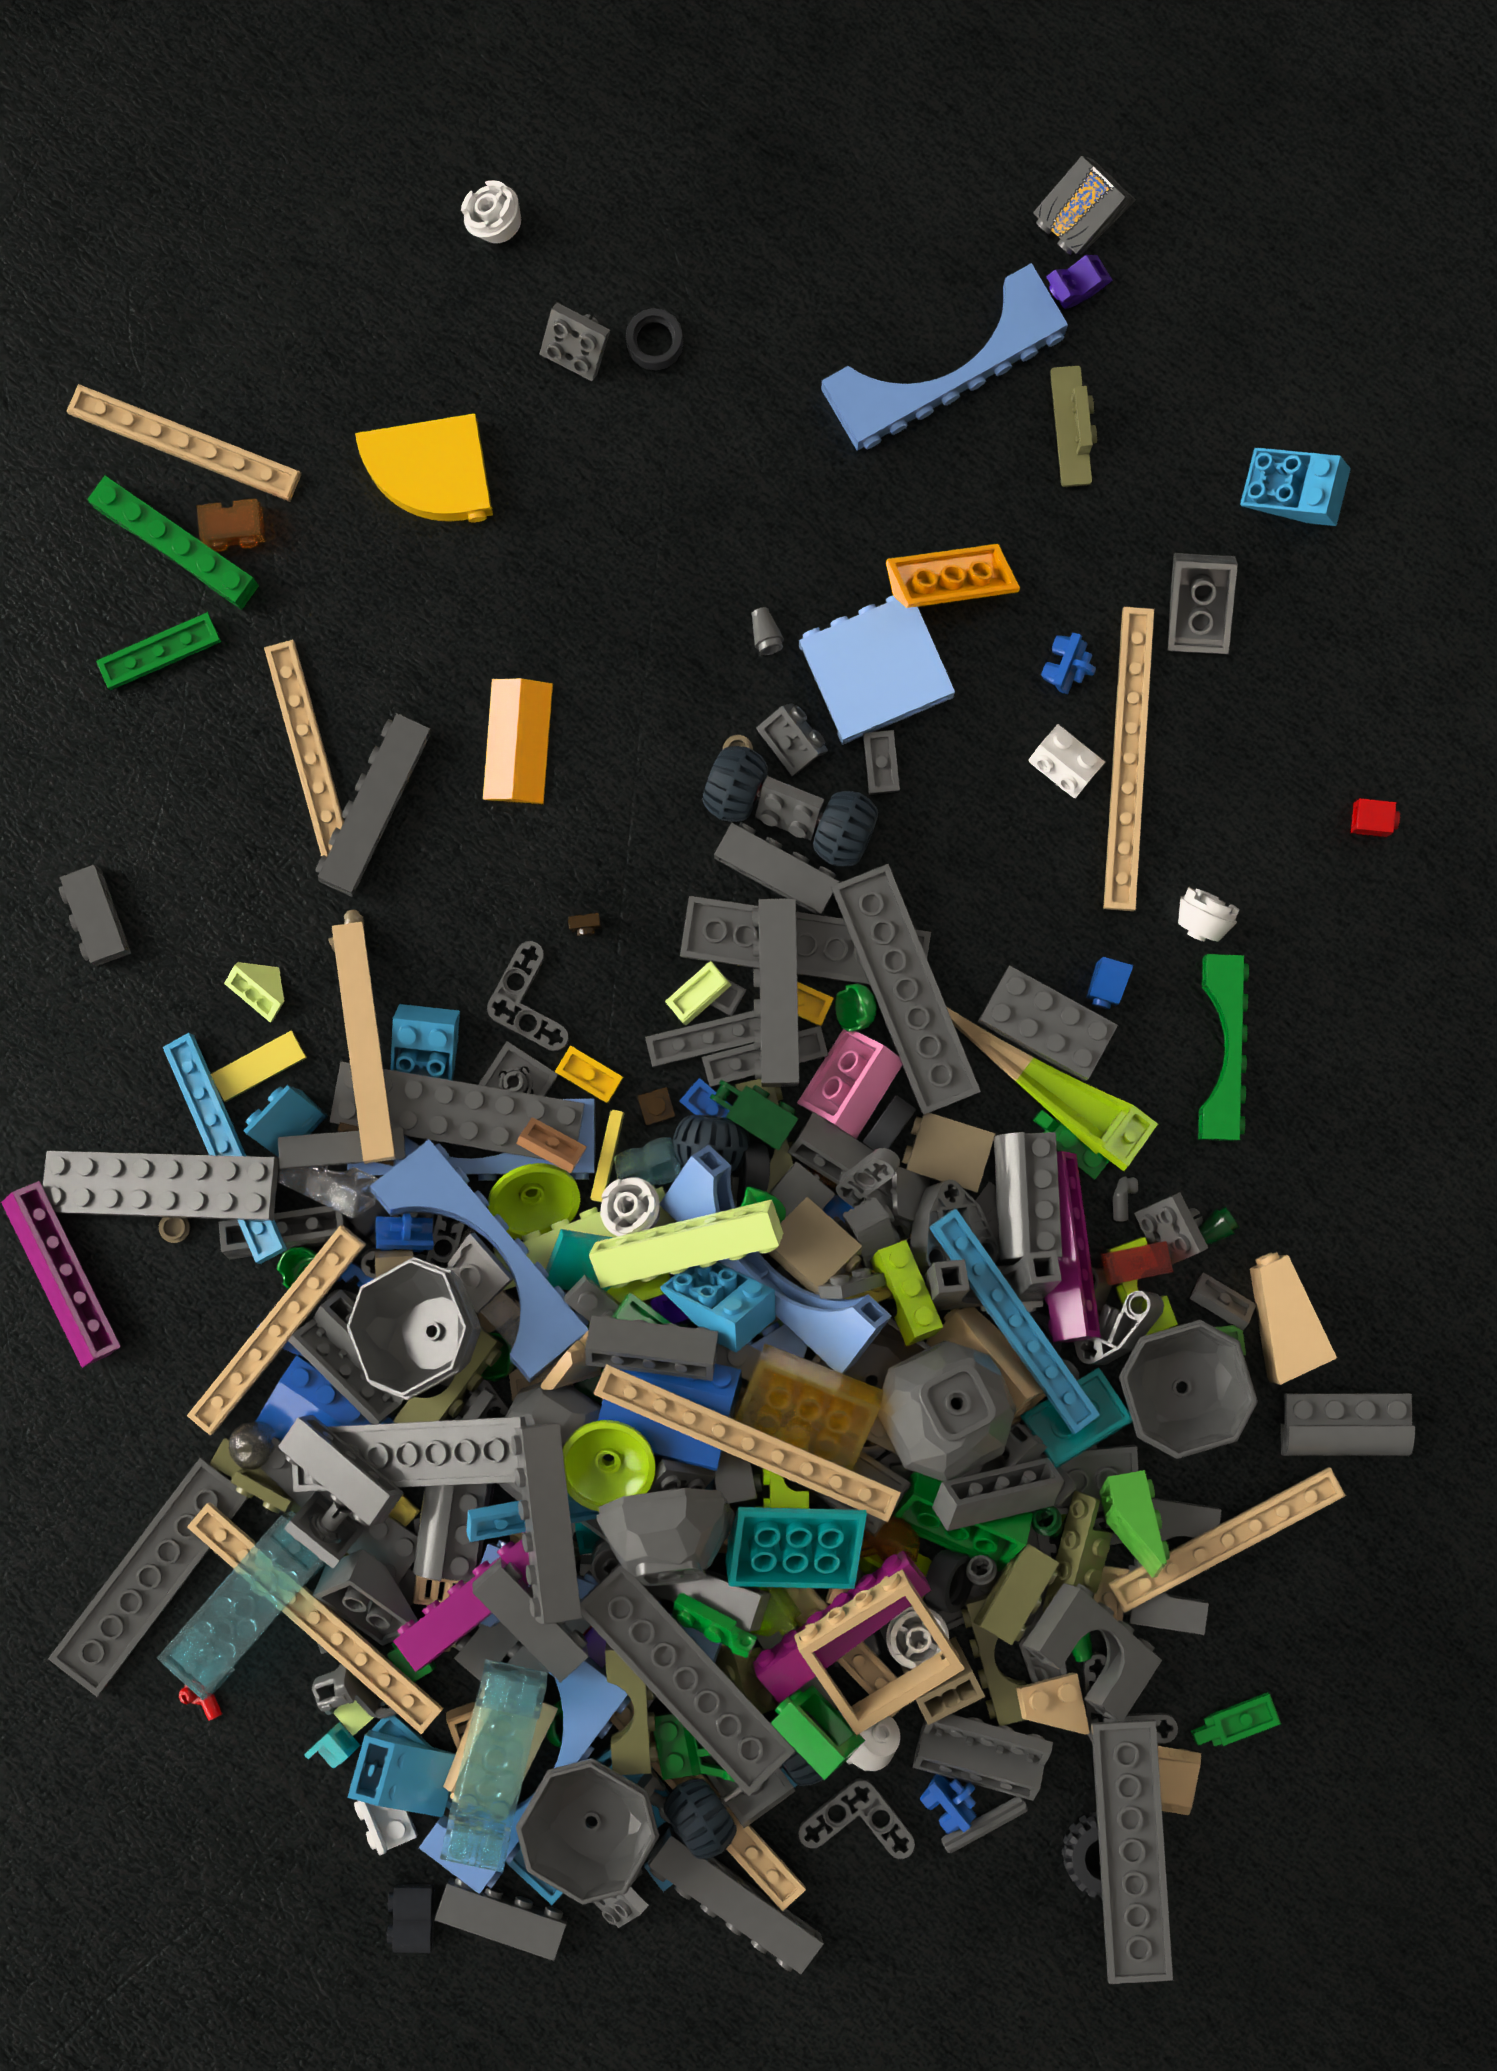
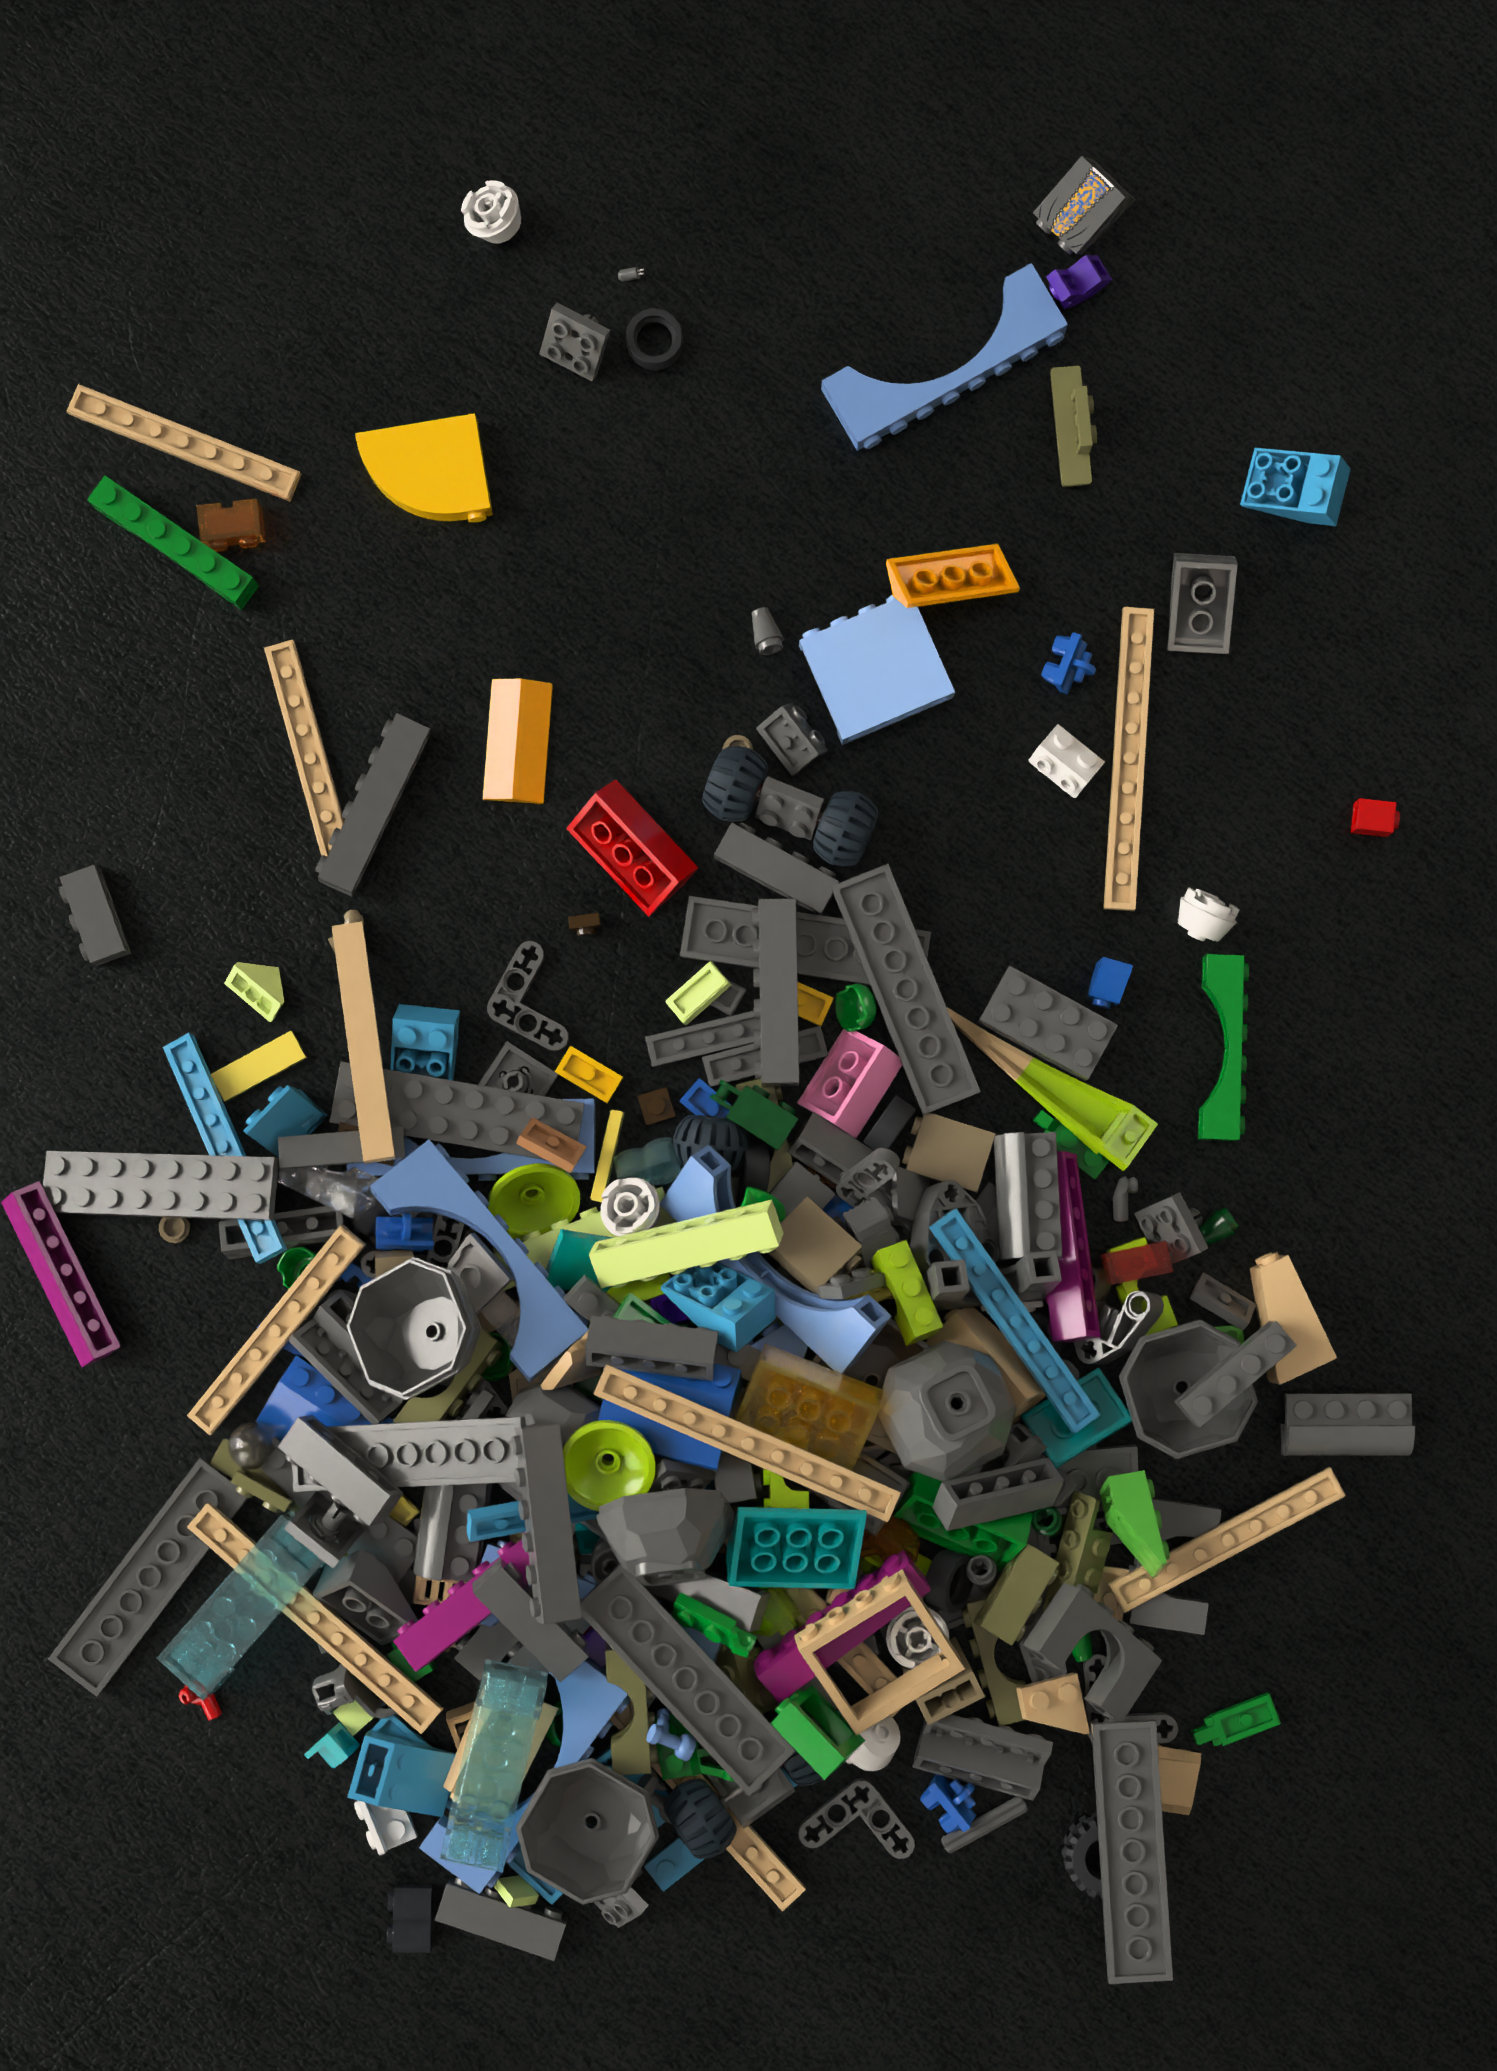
green plate [96,612,221,691] -> none
dark grey brick [648,1826,824,1974] -> none
dark grey plate [863,730,900,795] -> none
none -> yellowish green tile [494,1875,539,1908]
none -> red slope [566,780,698,917]
none -> dark grey piece [618,267,644,282]
none -> medium blue piece [646,1709,696,1761]
none -> dark grey brick [1174,1320,1297,1428]

